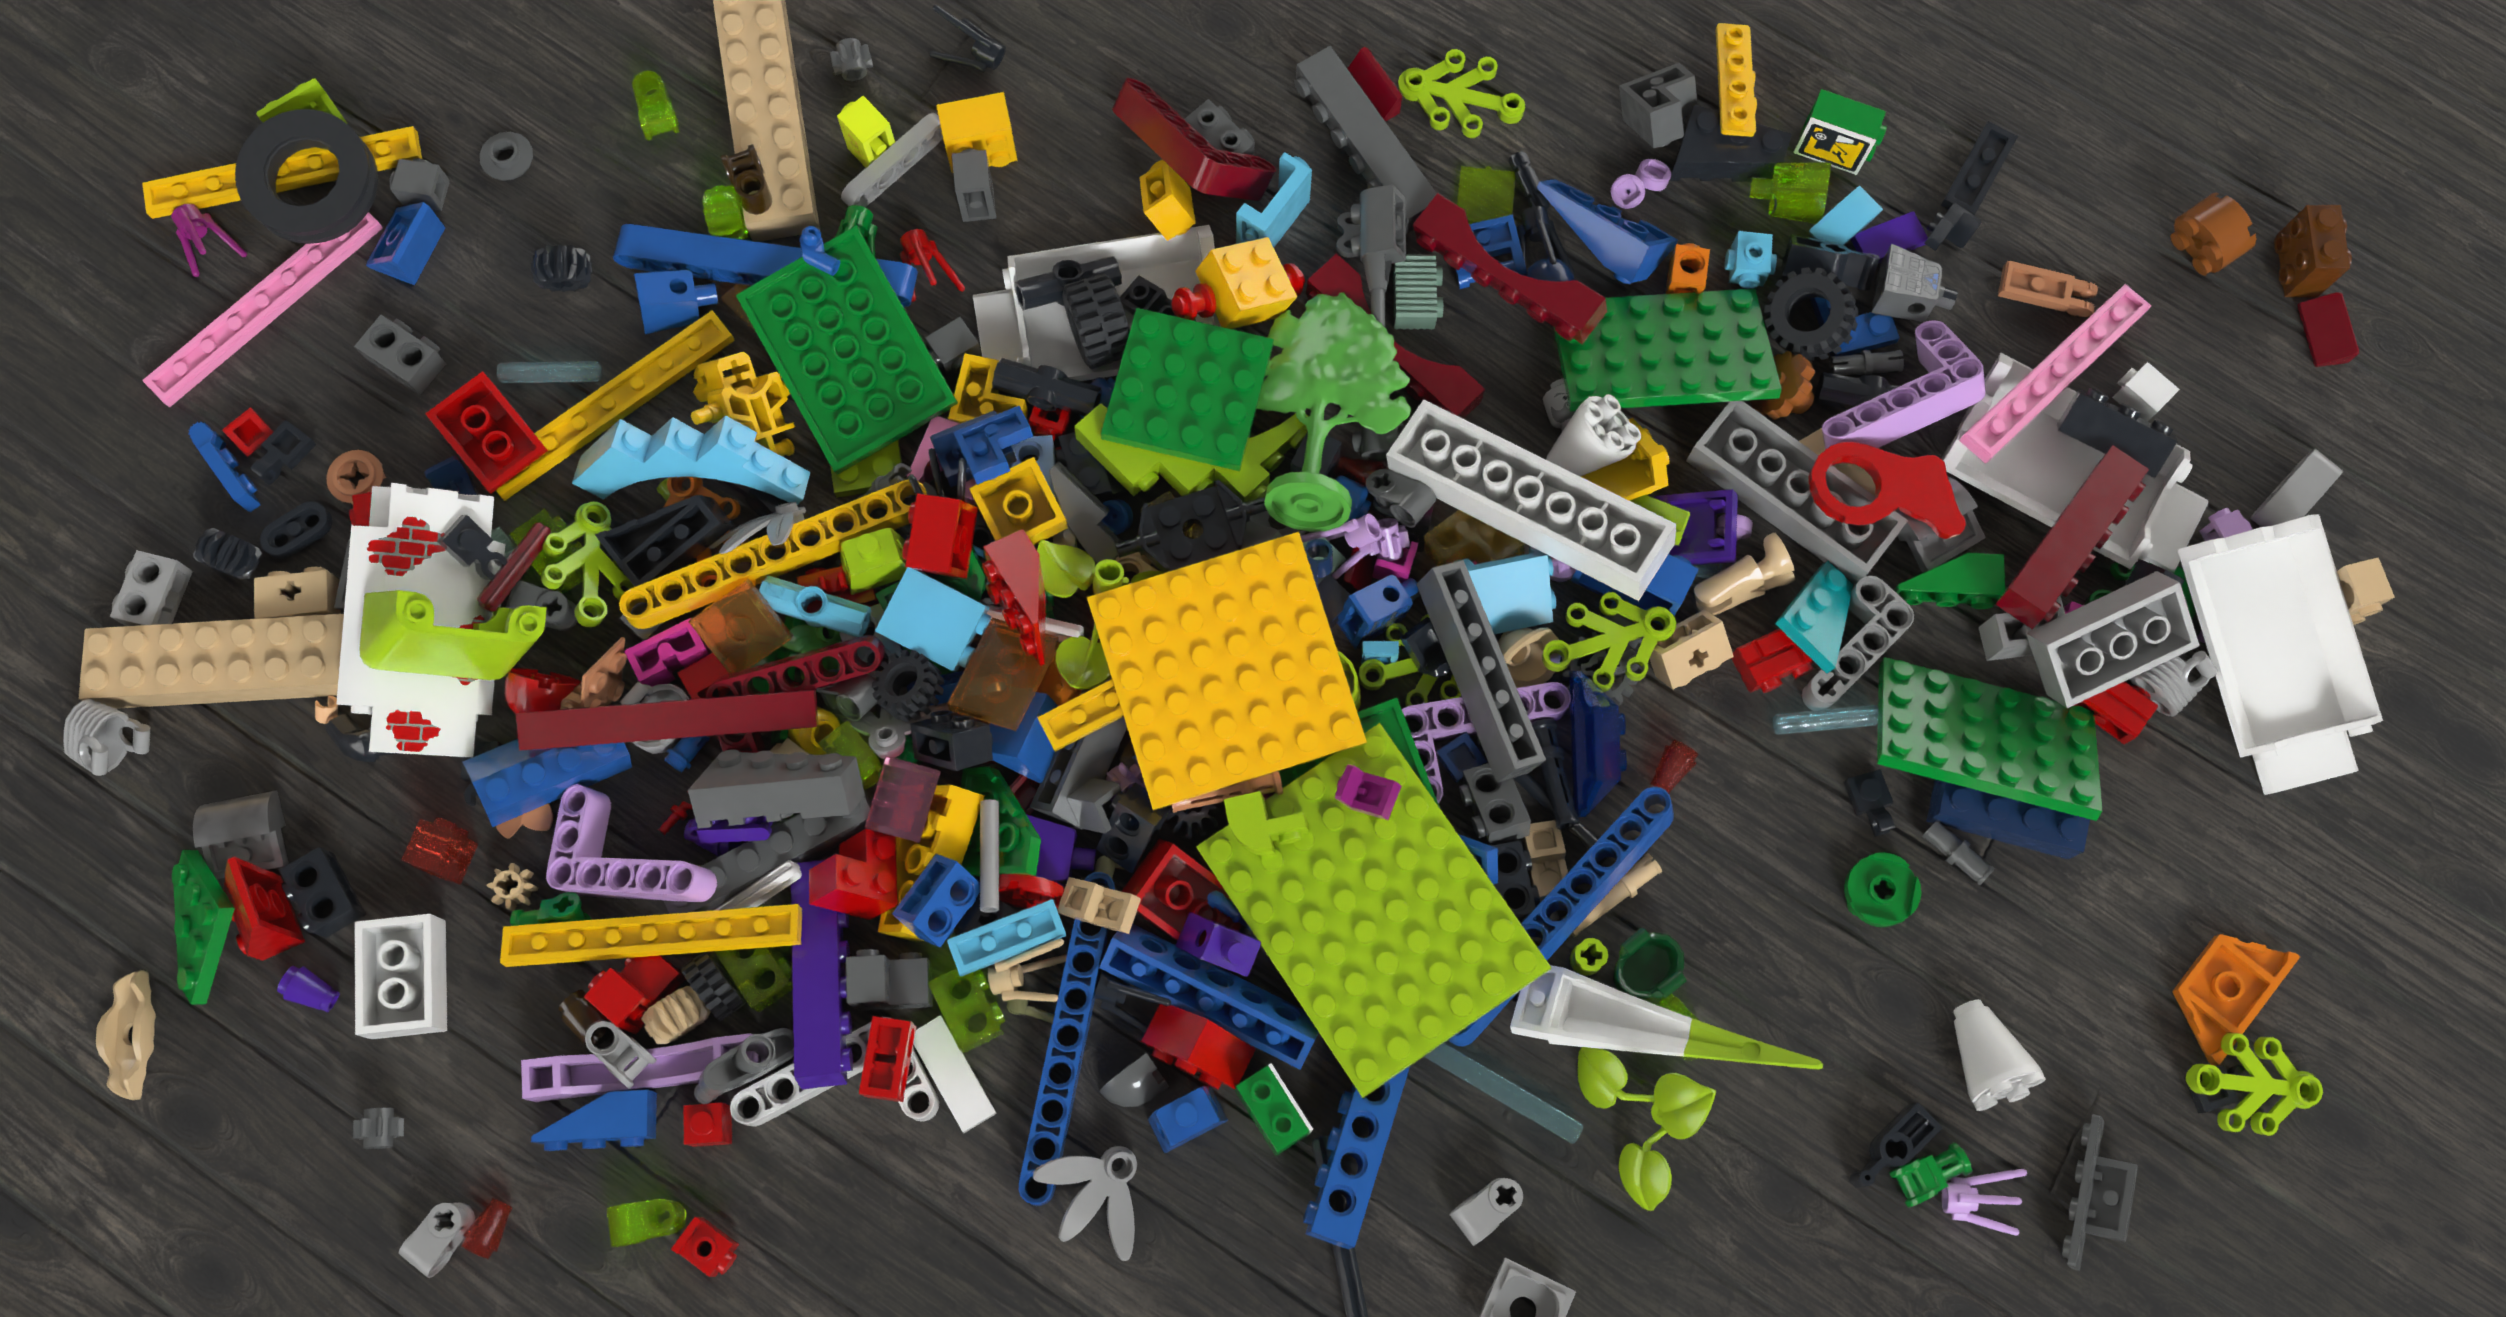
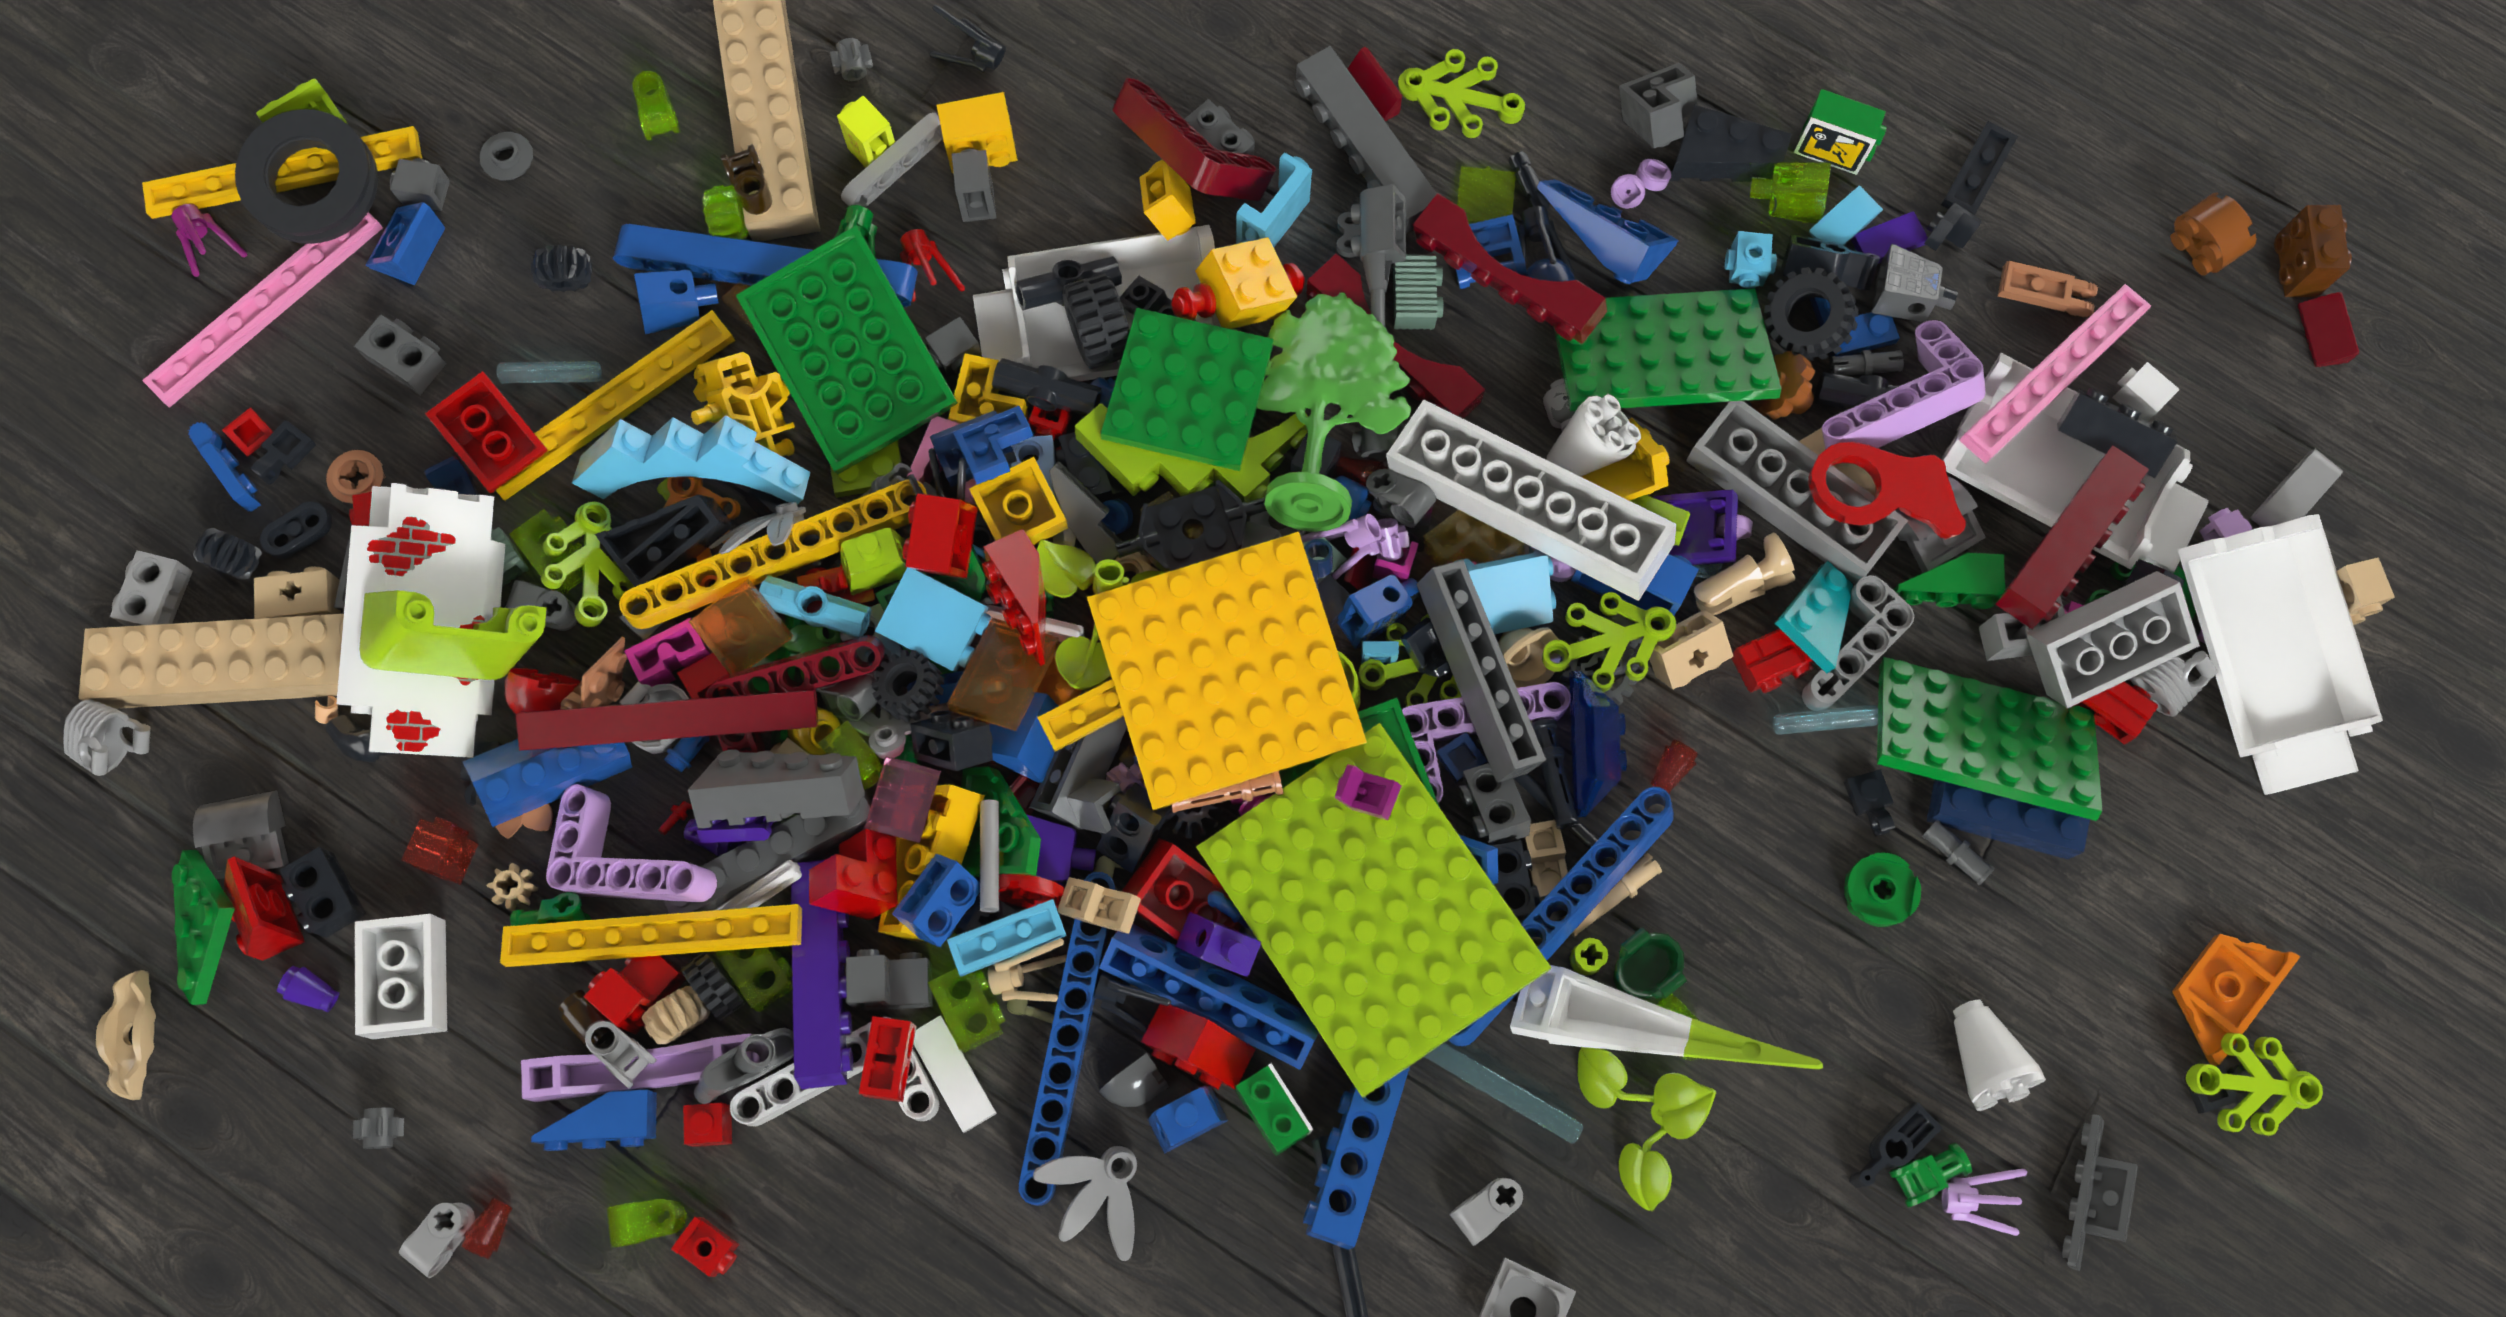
black plate [437,515,508,580] -> none
dark red axle [477,522,551,612] -> none
blue arm [800,226,840,276] -> none
lime brick [1224,791,1309,856] -> none
orange brick [1665,243,1710,294] -> none
yellow bracket [1716,23,1757,137] -> none

